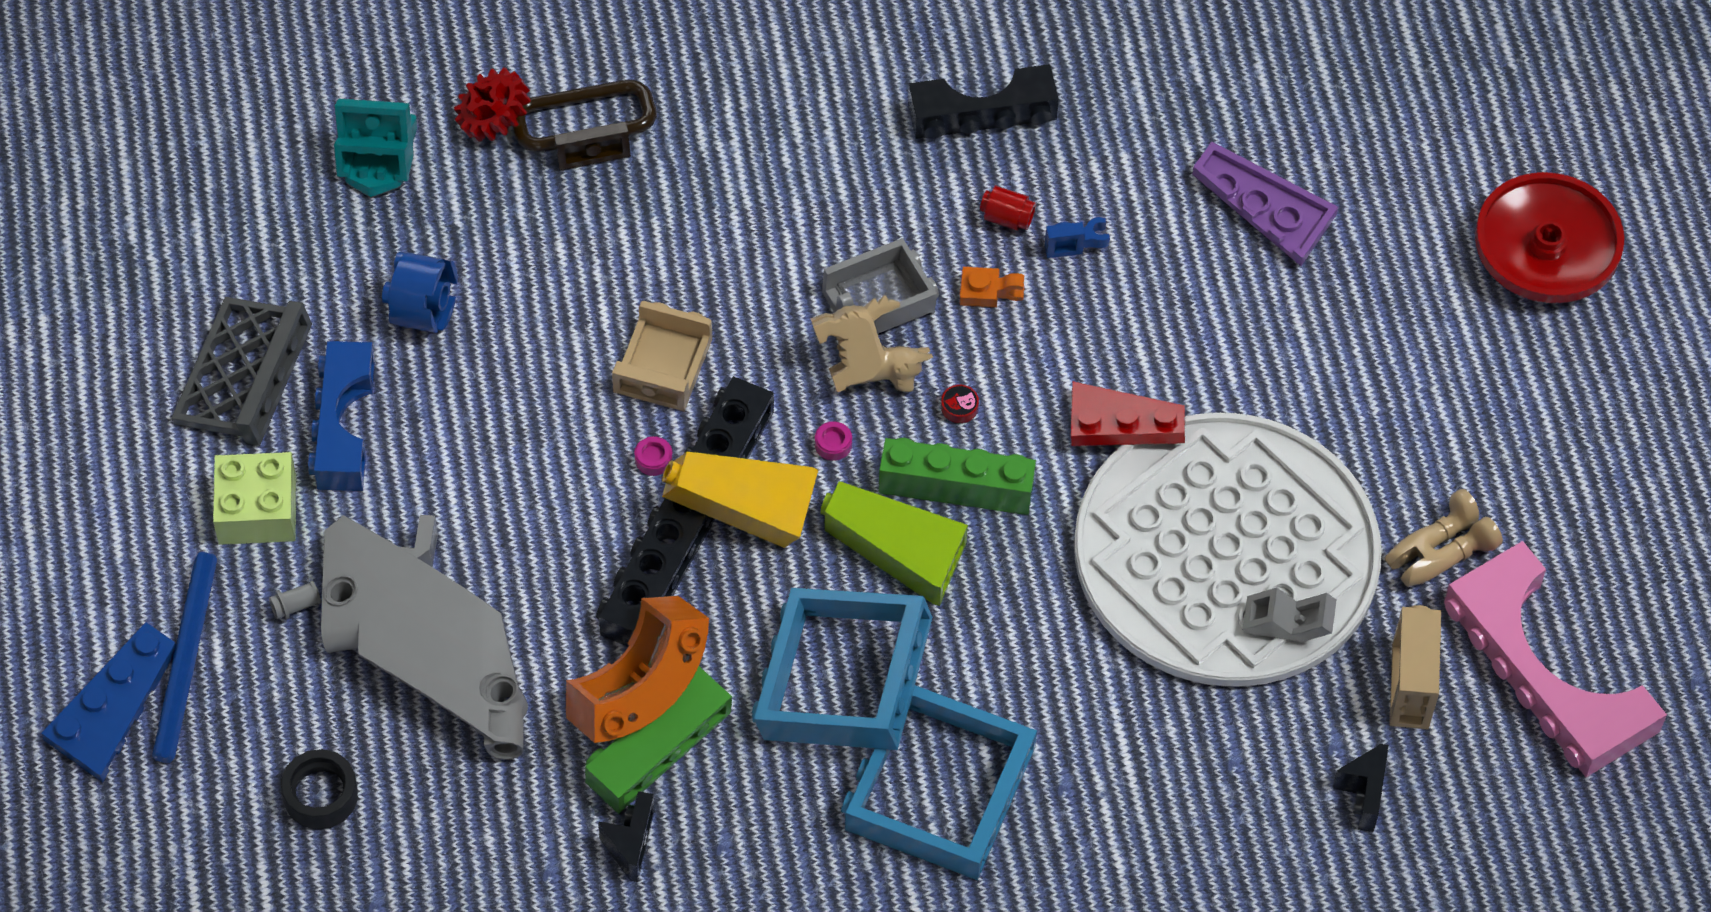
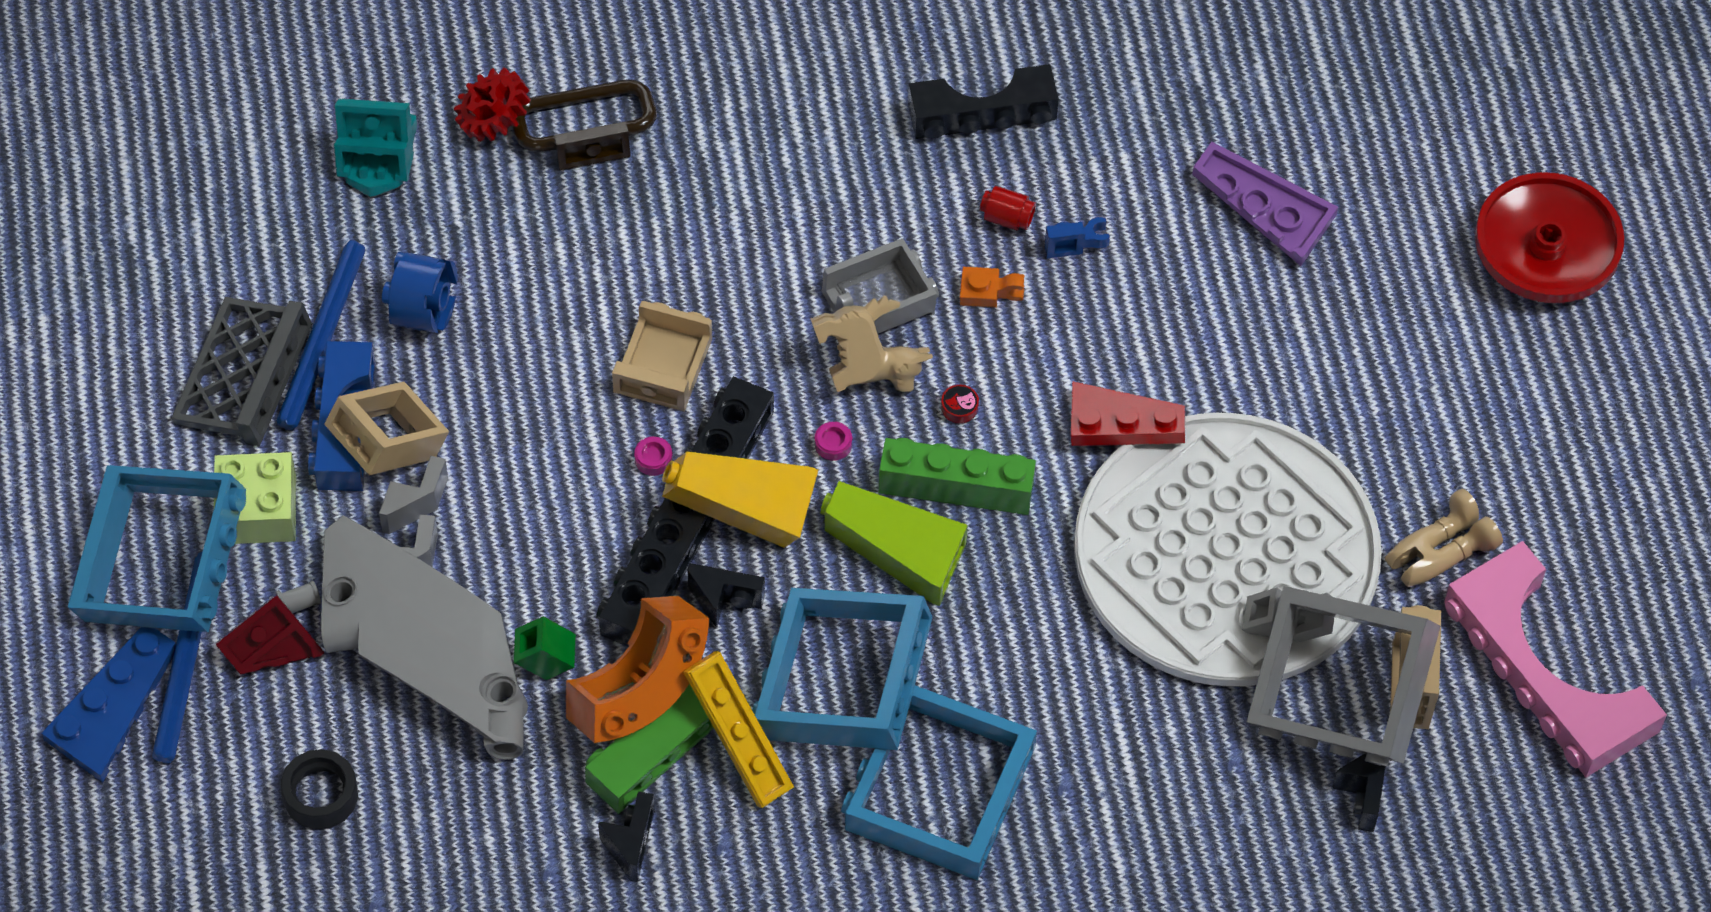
none -> dark azure window [67,465,246,632]
none -> dark red wing [215,593,325,675]
none -> blue axle [276,240,366,431]
none -> tan window [324,381,449,475]
none -> light grey slope [379,456,448,534]
none -> green brick [513,616,576,680]
none -> yellow tile [683,651,794,808]
none -> black slope [687,563,765,627]
none -> light grey window [1247,586,1441,767]

